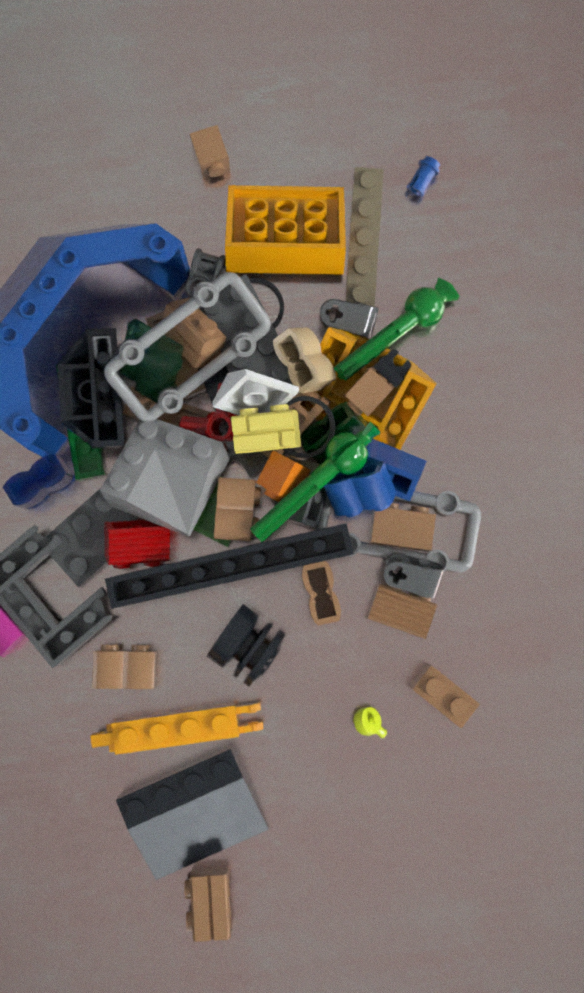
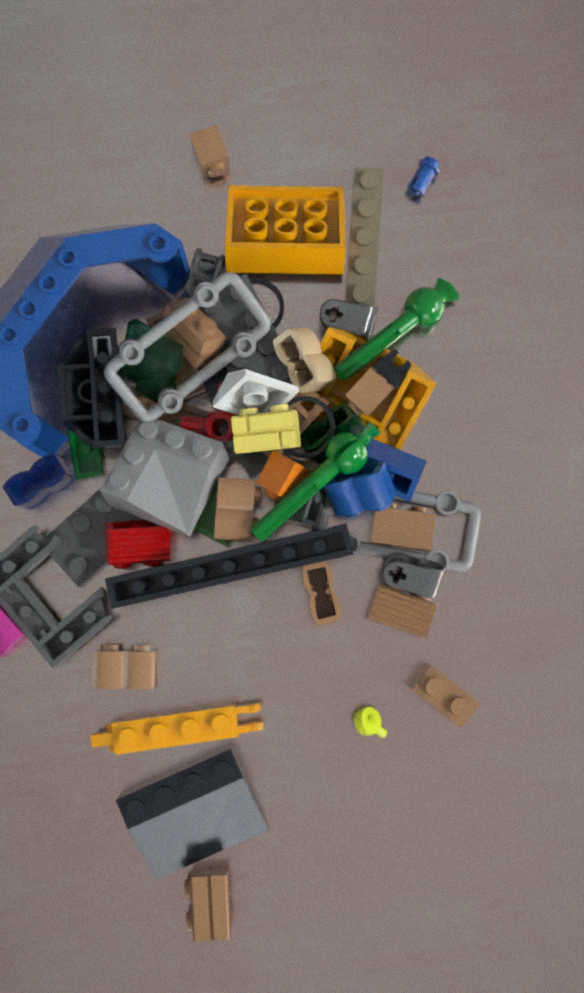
black wheel [206,604,286,687] -> none

